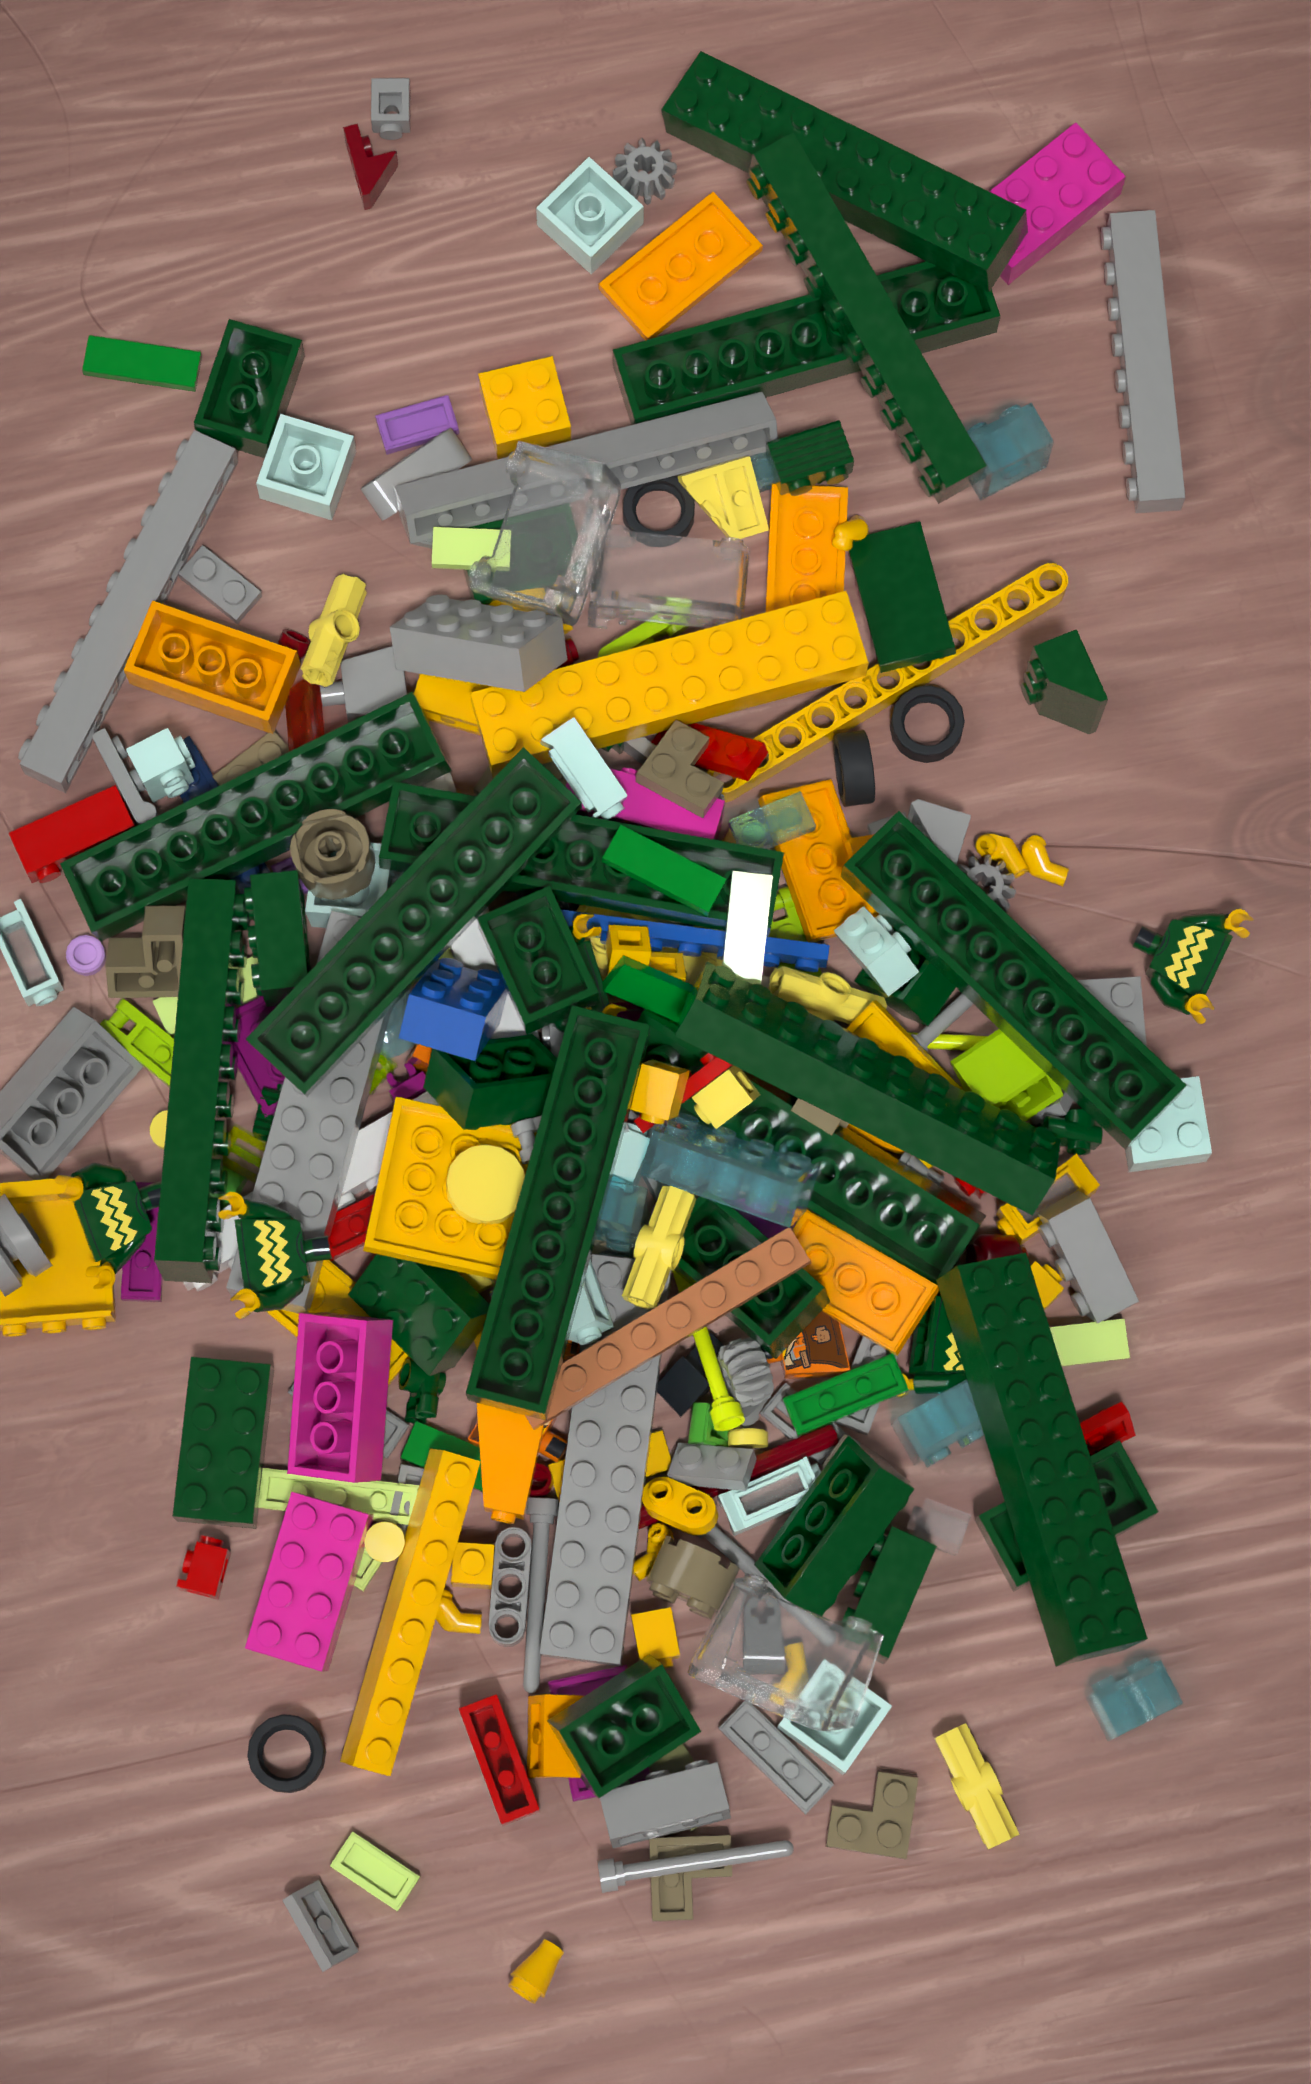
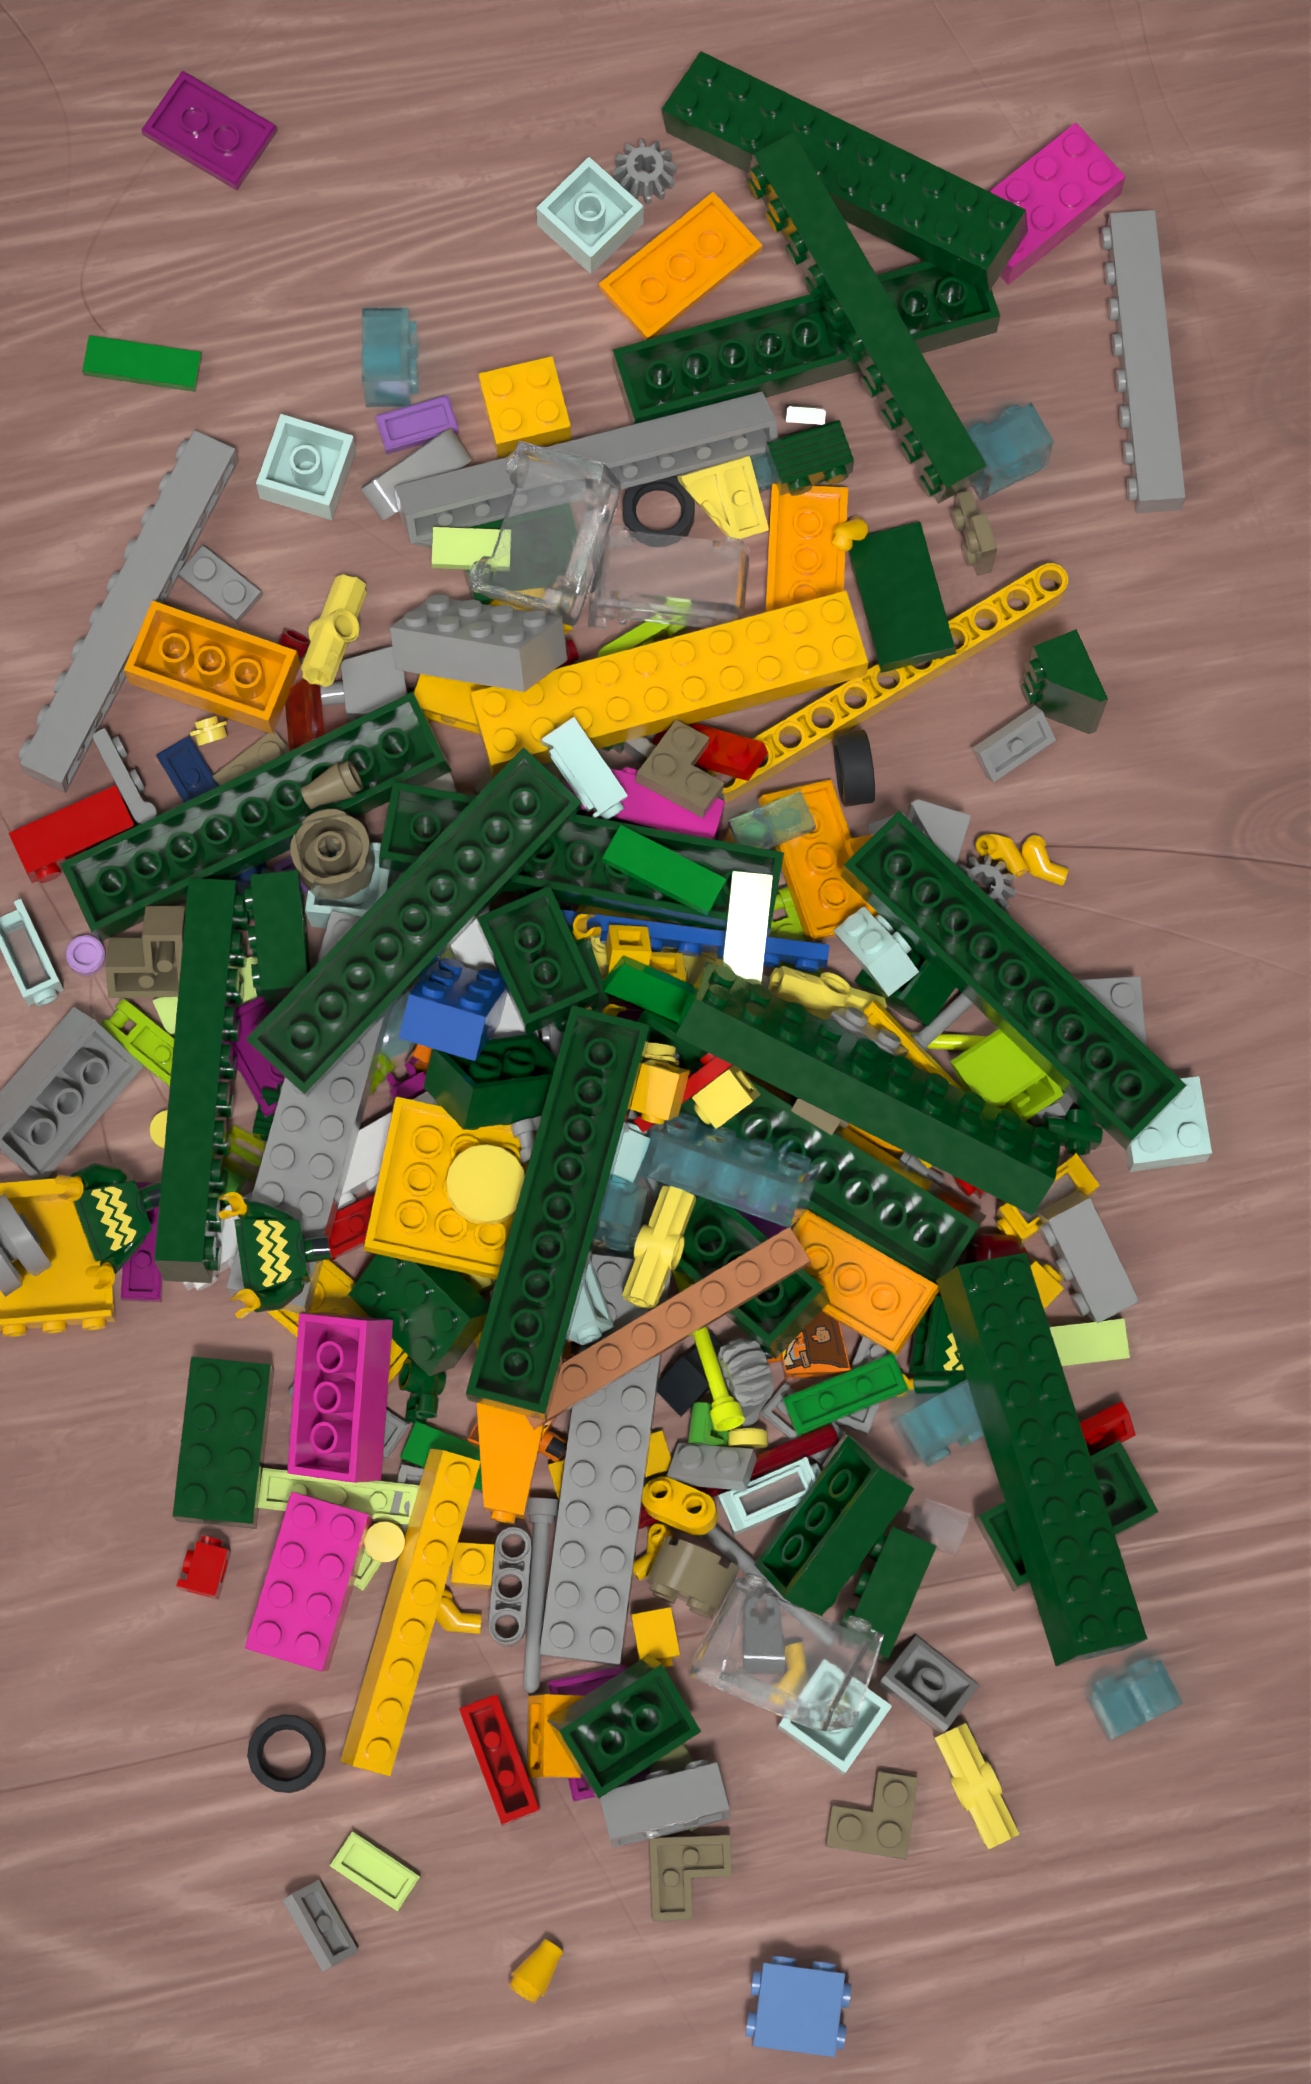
light aqua brick [126,728,196,802] -> none
dark green brick [194,319,305,458] -> none
dark red slope [343,124,398,210] -> none
light grey brick [371,78,411,140] -> none
dark red hinge [529,1463,554,1498] -> none
light grey piece [597,1840,794,1893] -> none
light grey tile [718,1699,834,1815] -> none
black tyre [890,685,965,763] -> none
dark green torso [1133,909,1254,1024] -> none
none -> magenta tile [141,70,278,191]
none -> light yellow plate [190,716,227,746]
none -> dark tan cone [301,761,363,809]
none -> clear light blue brick [362,308,419,407]
none -> light yellow plate [644,1043,679,1066]
none -> medium blue brick [745,1956,852,2057]
none -> tile [786,405,826,425]
none -> light grey plate [828,1007,909,1057]
none -> light grey slope [878,1636,980,1735]
none -> dark tan plate [950,490,997,576]
none -> light grey plate [973,706,1056,783]

